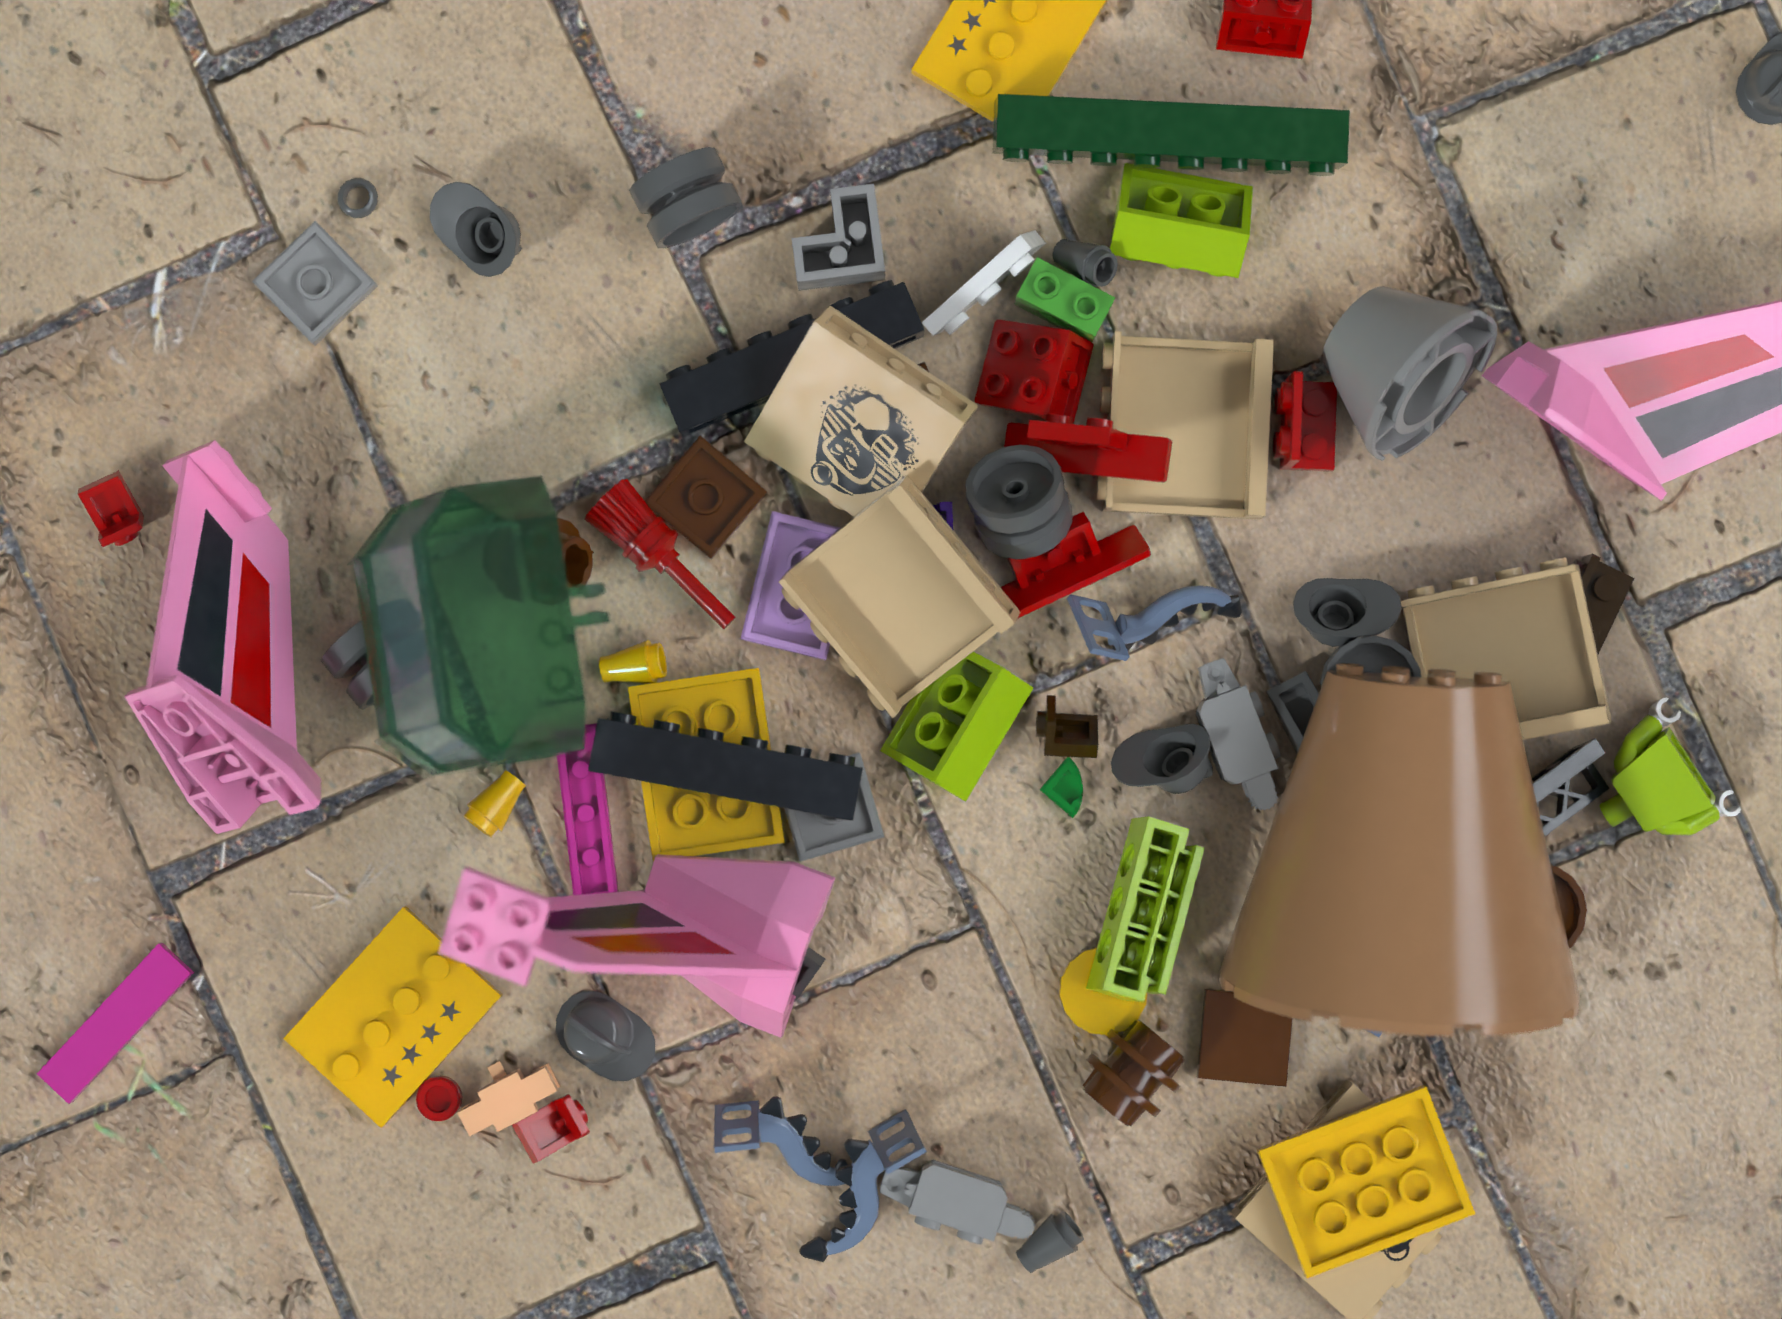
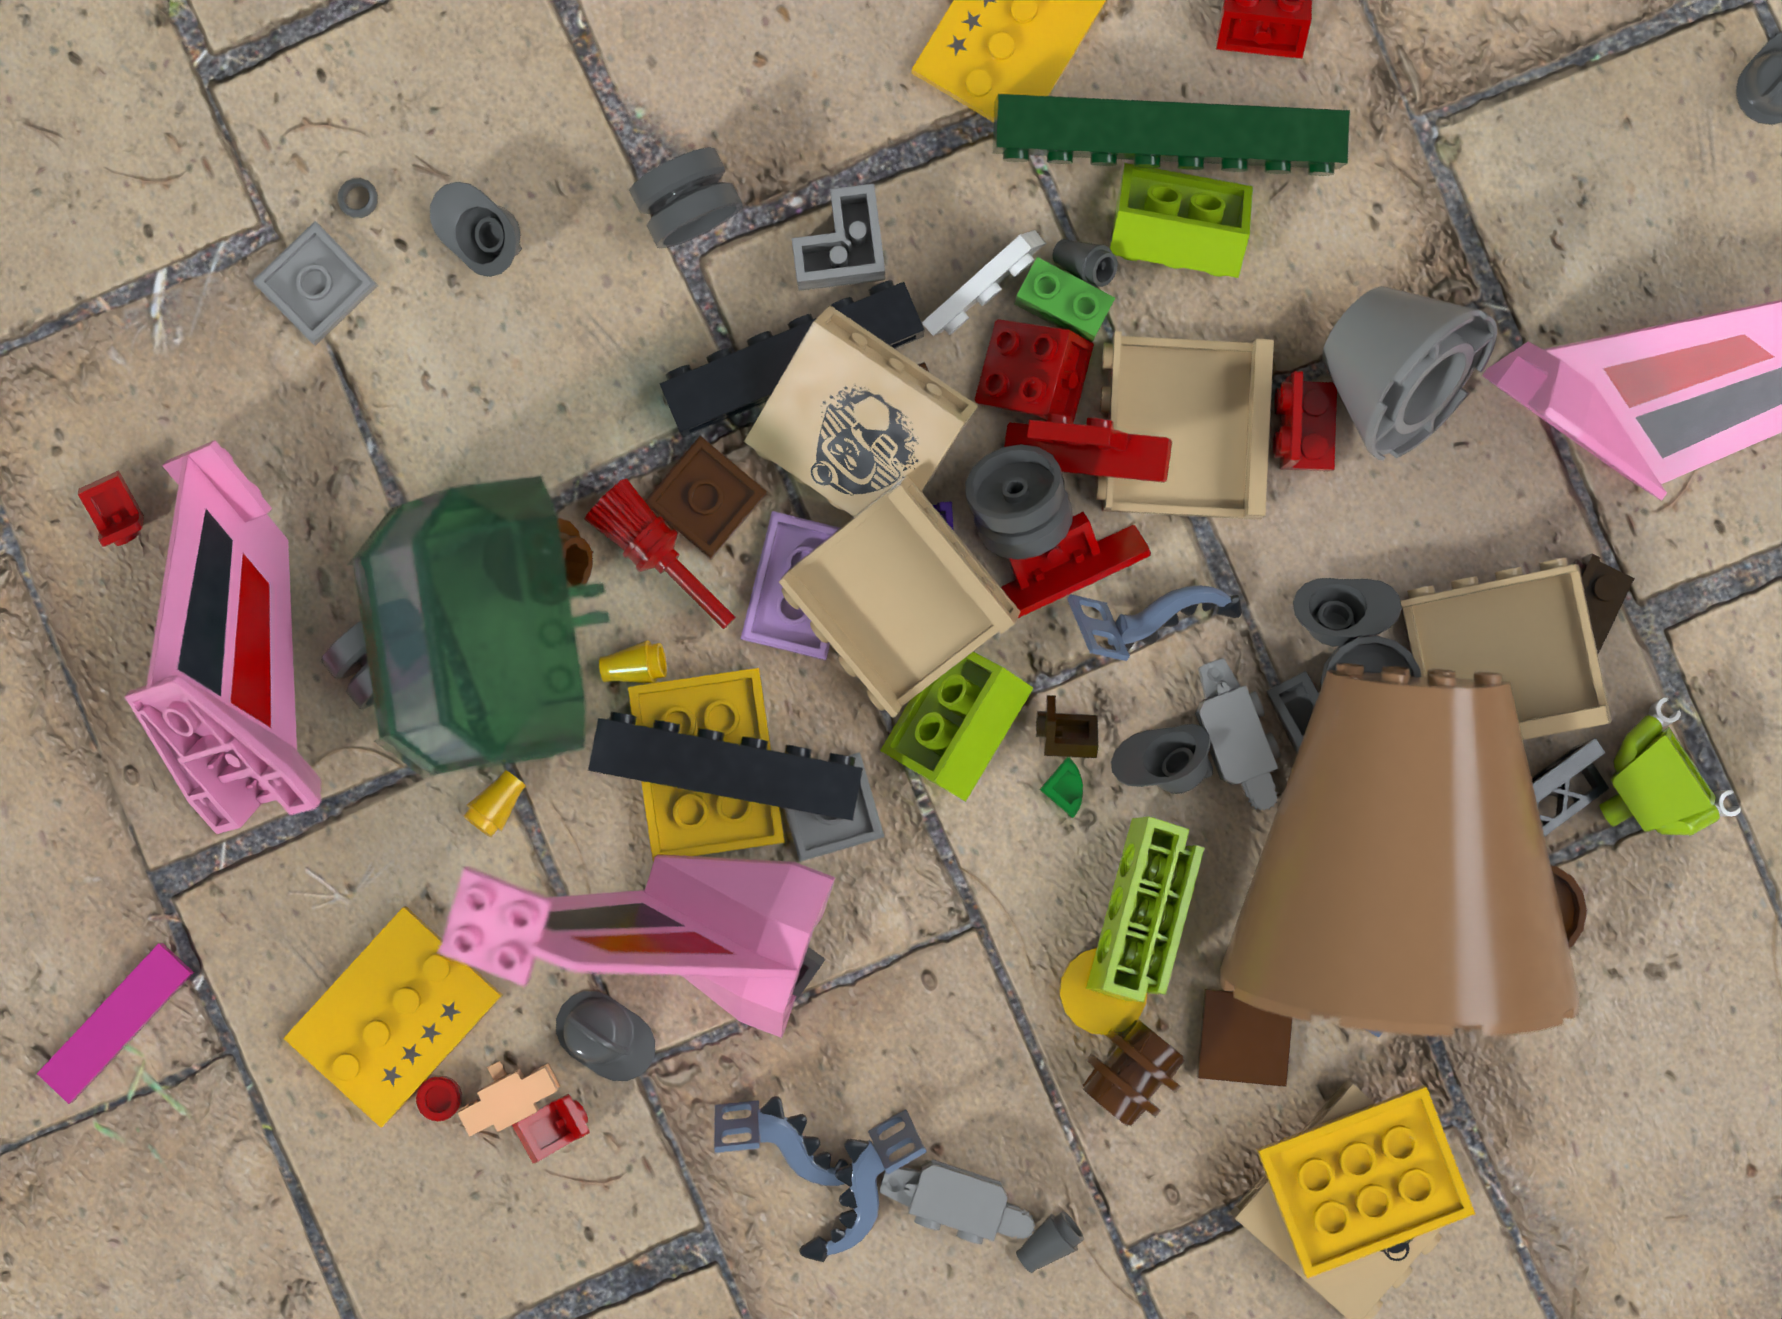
dark pink tile [554,723,619,895] -> none

